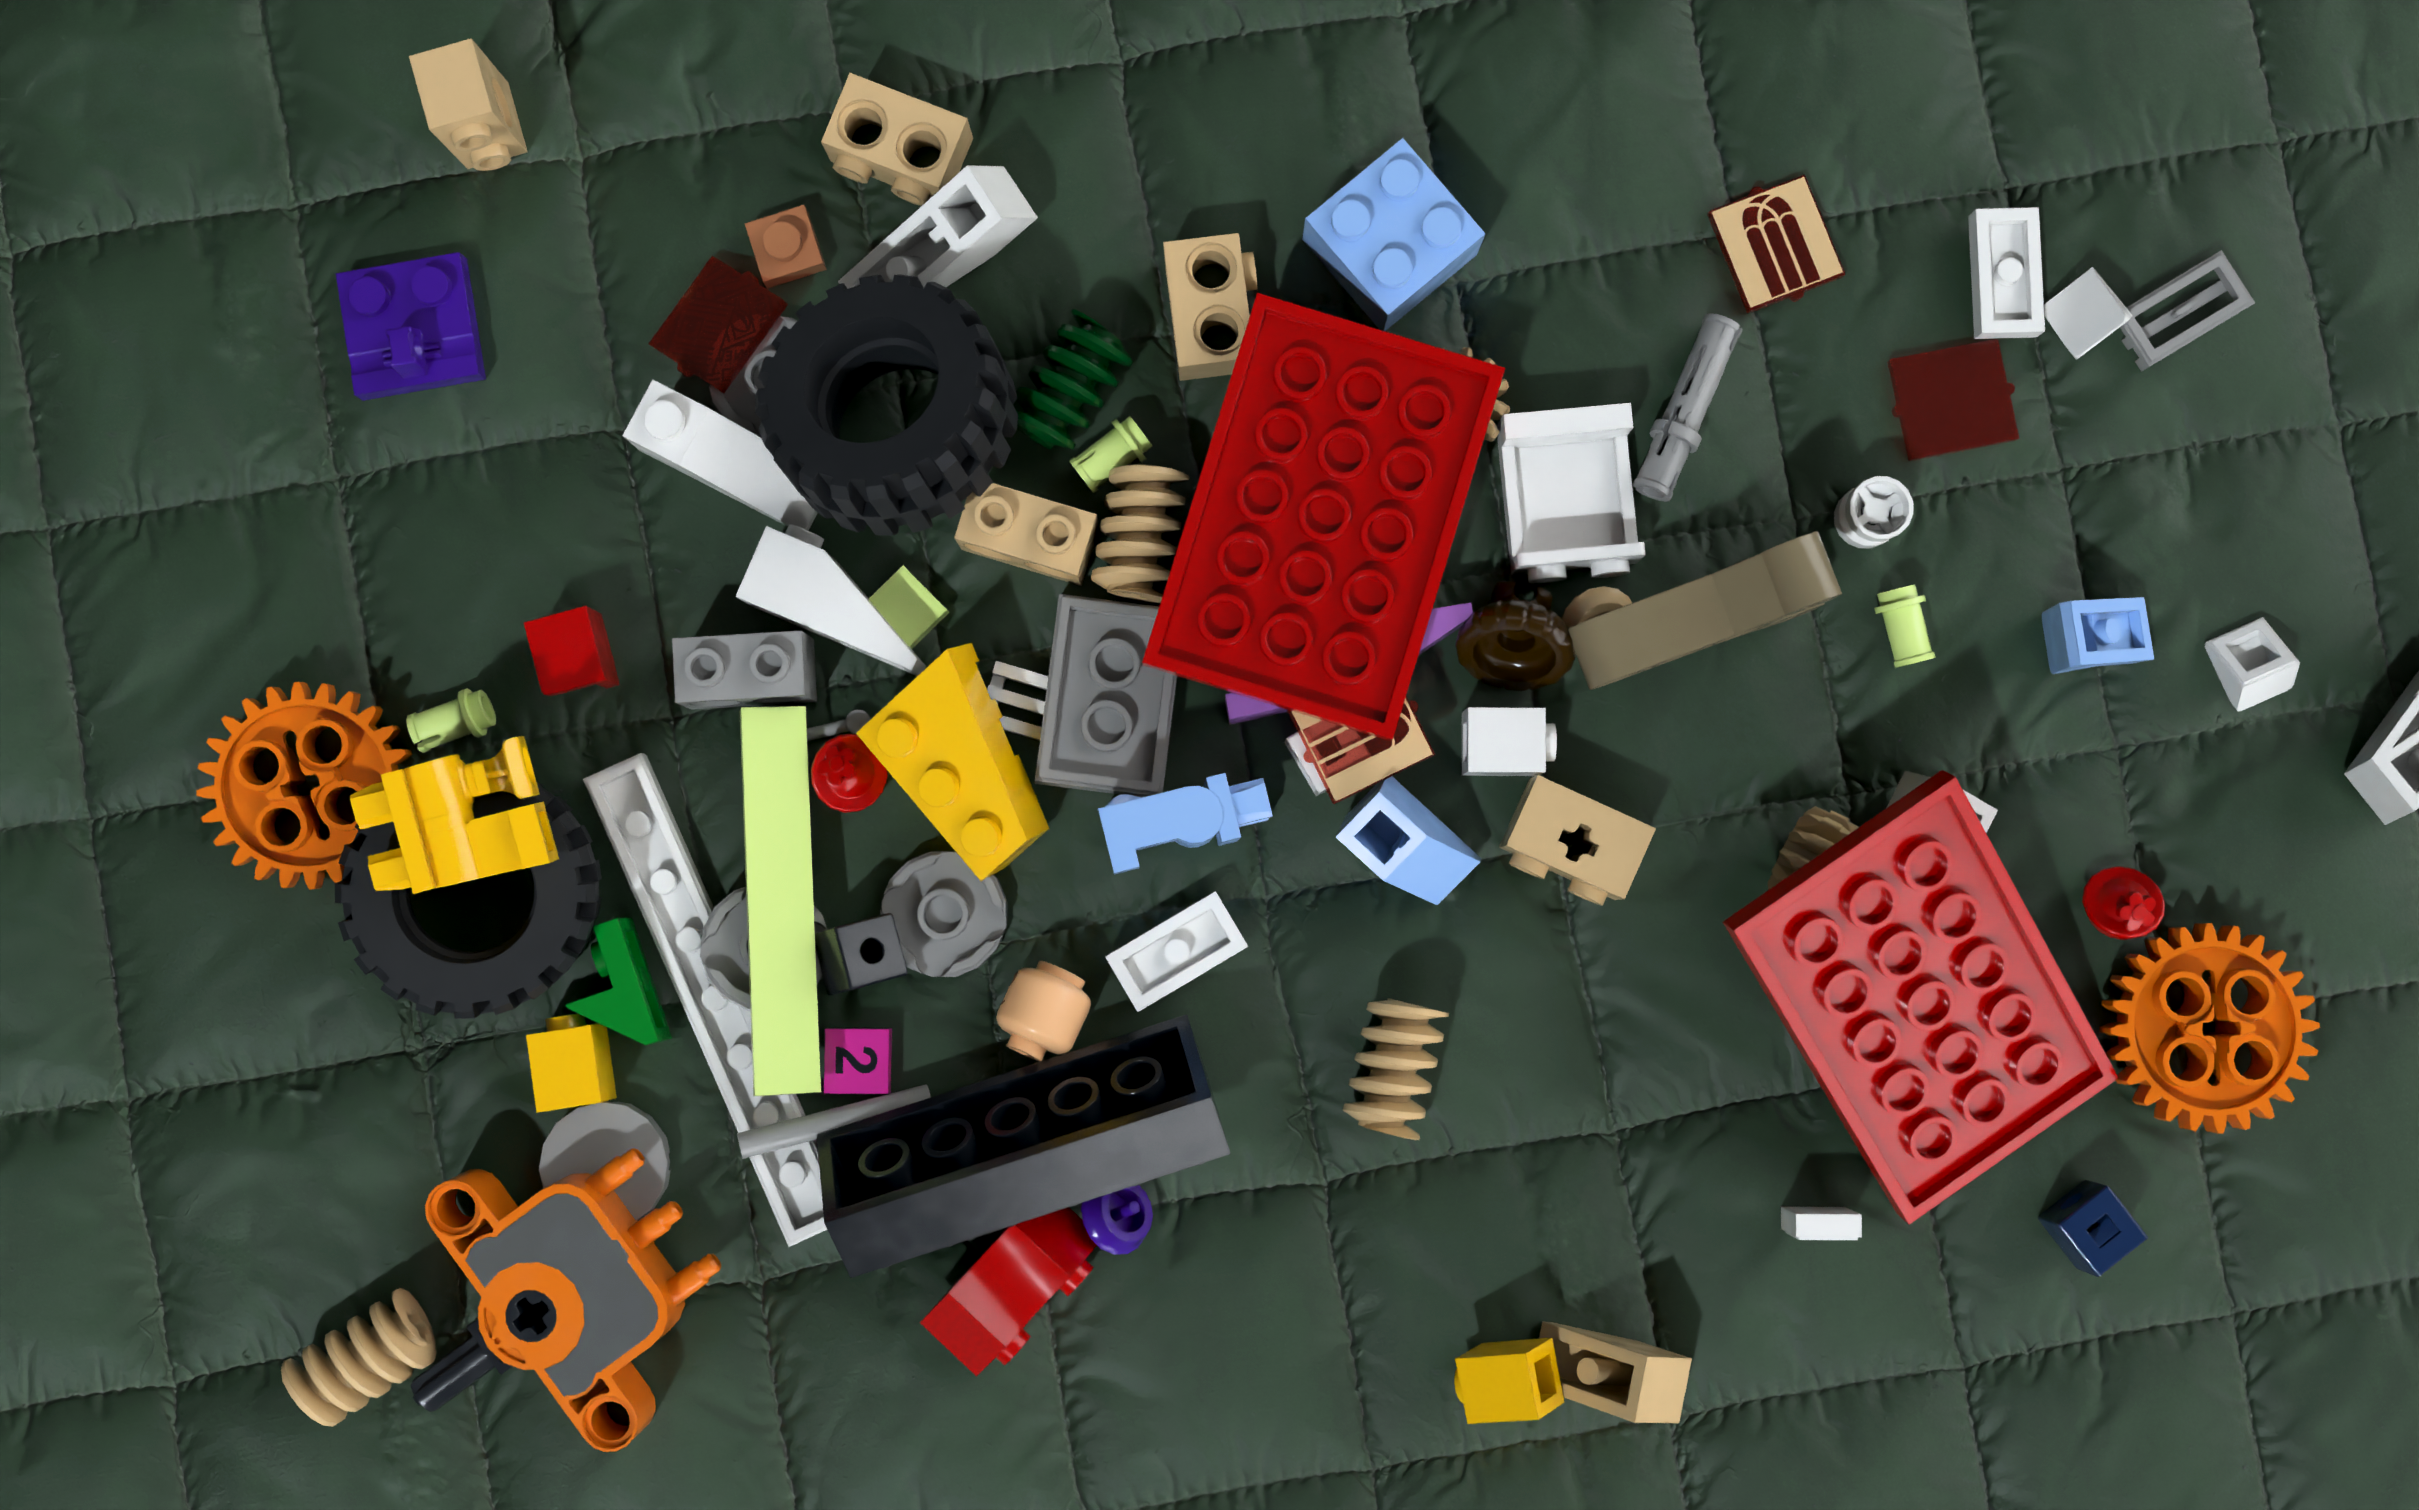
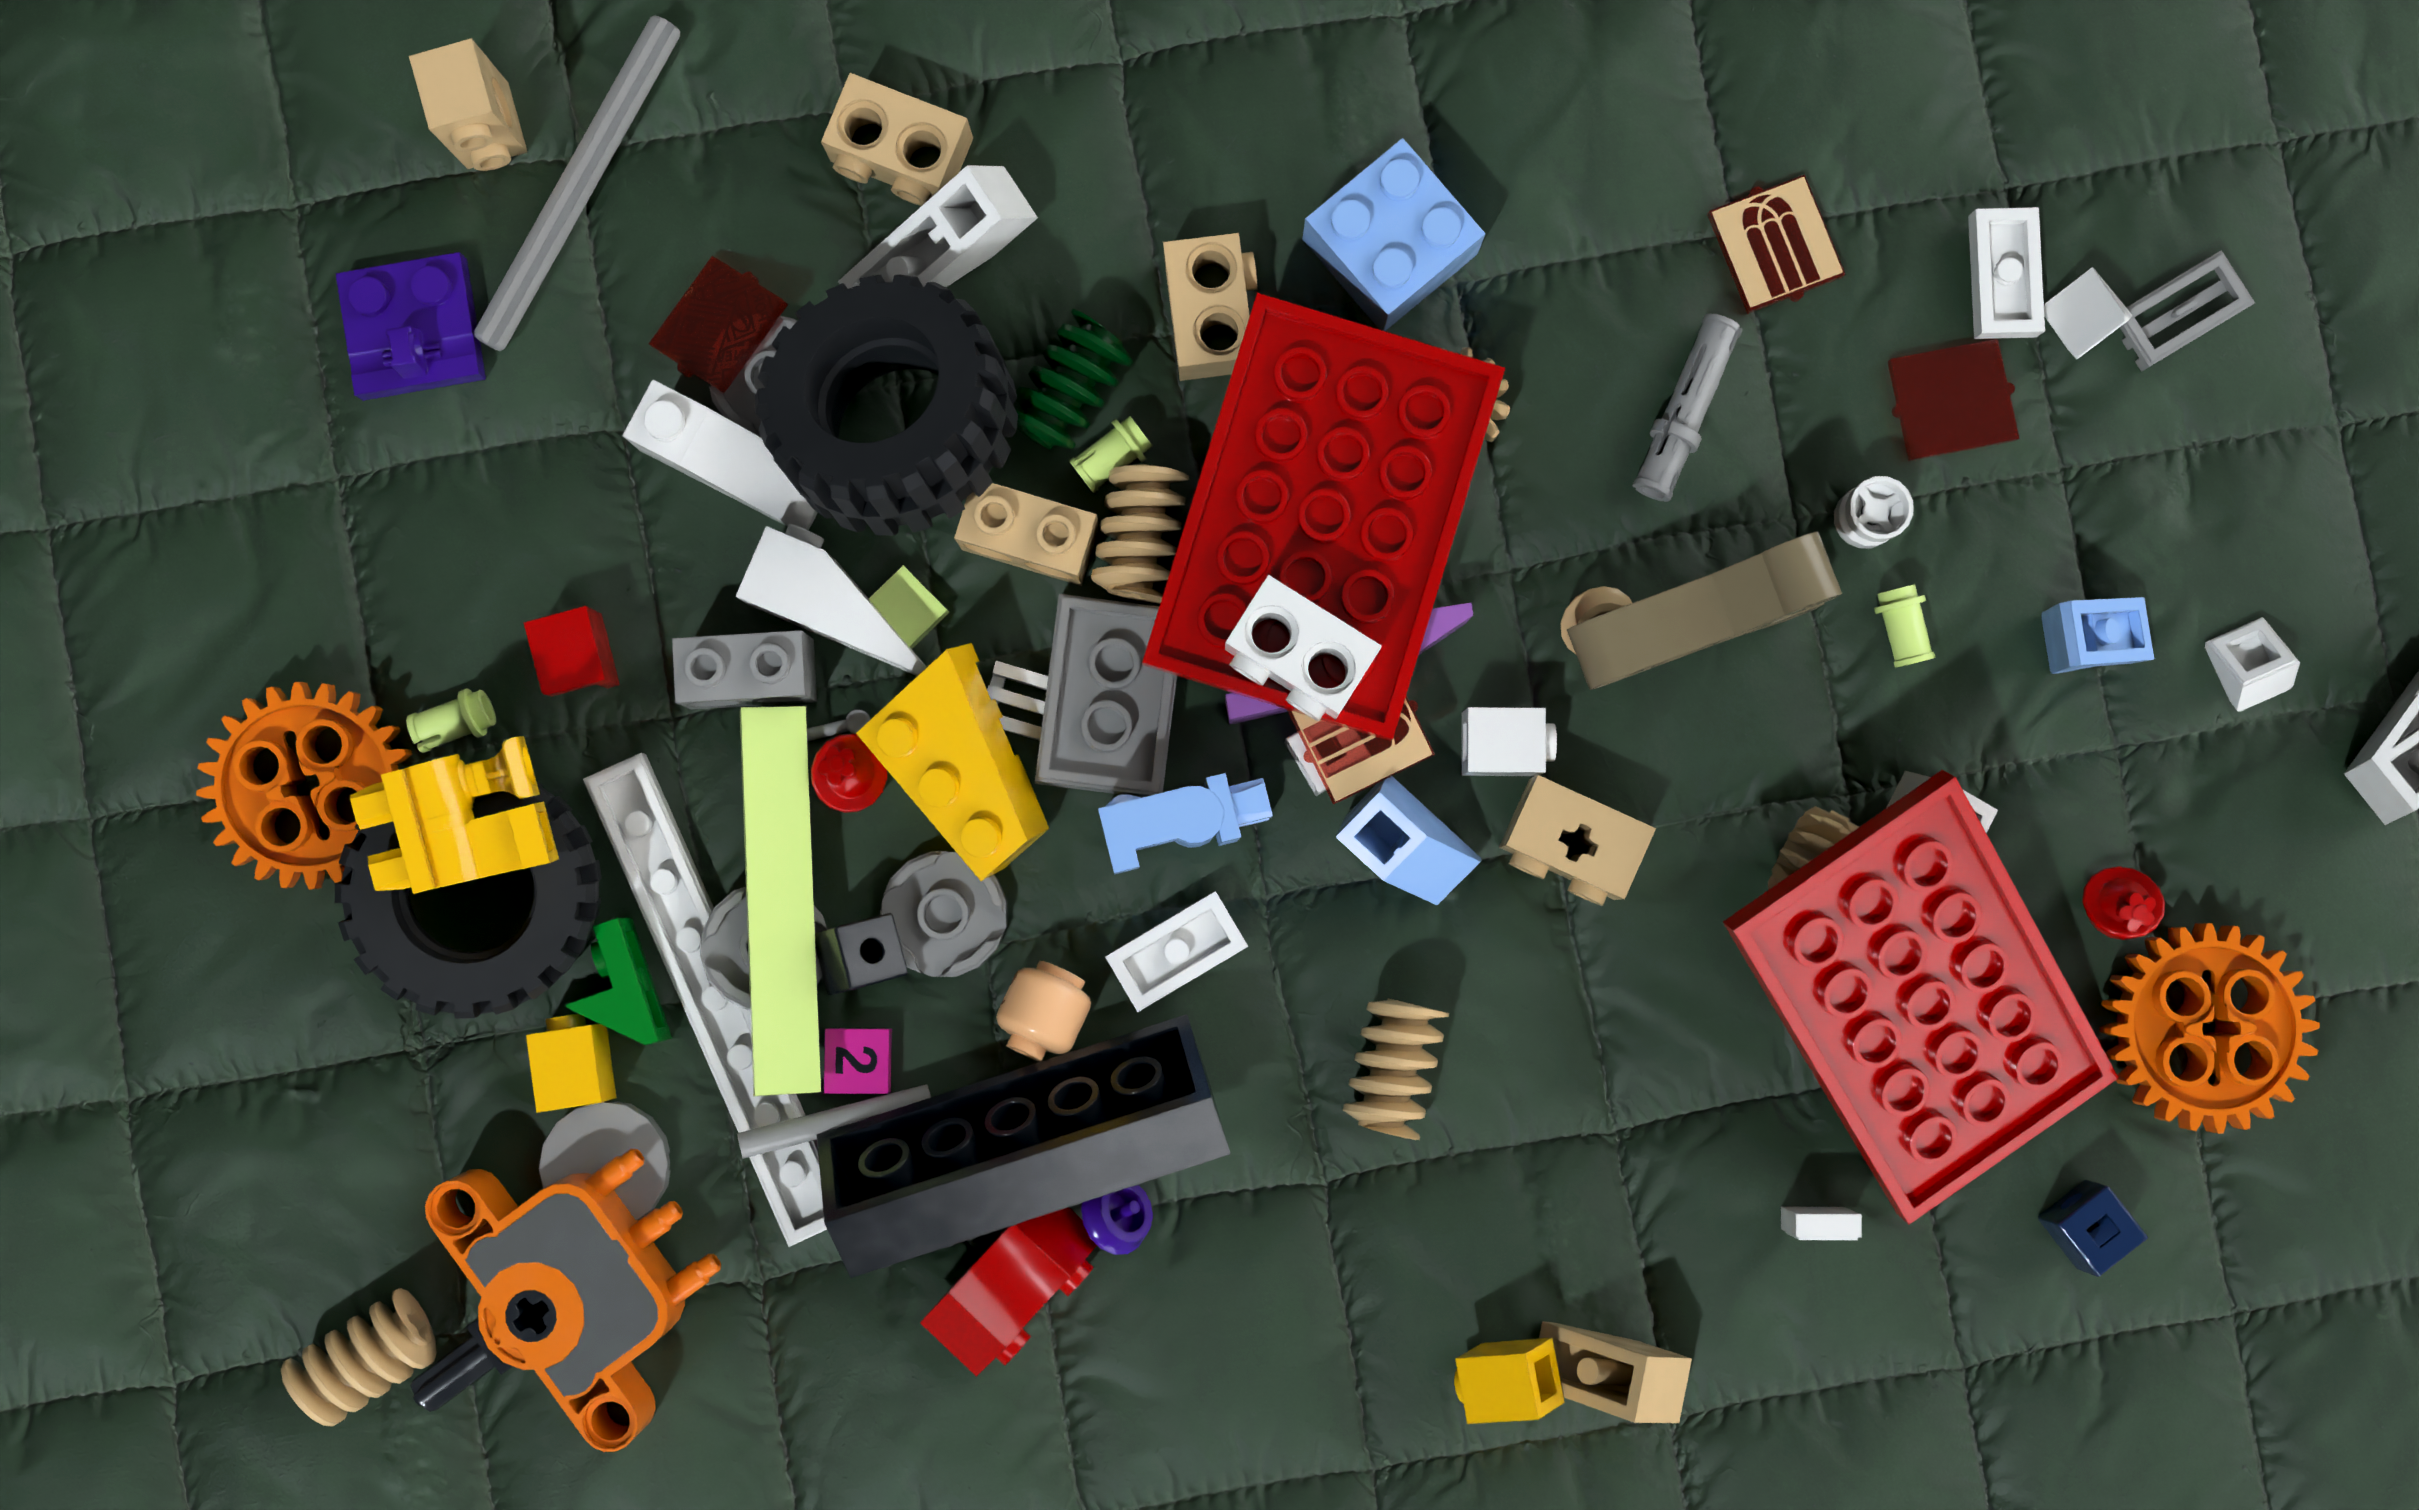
nougat plate [745,205,827,289] -> none
dark brown hair [1455,581,1575,691] -> none
white panel [1497,403,1646,583] -> none
none -> light grey axle [474,15,680,351]
none -> white brick [1225,575,1382,721]

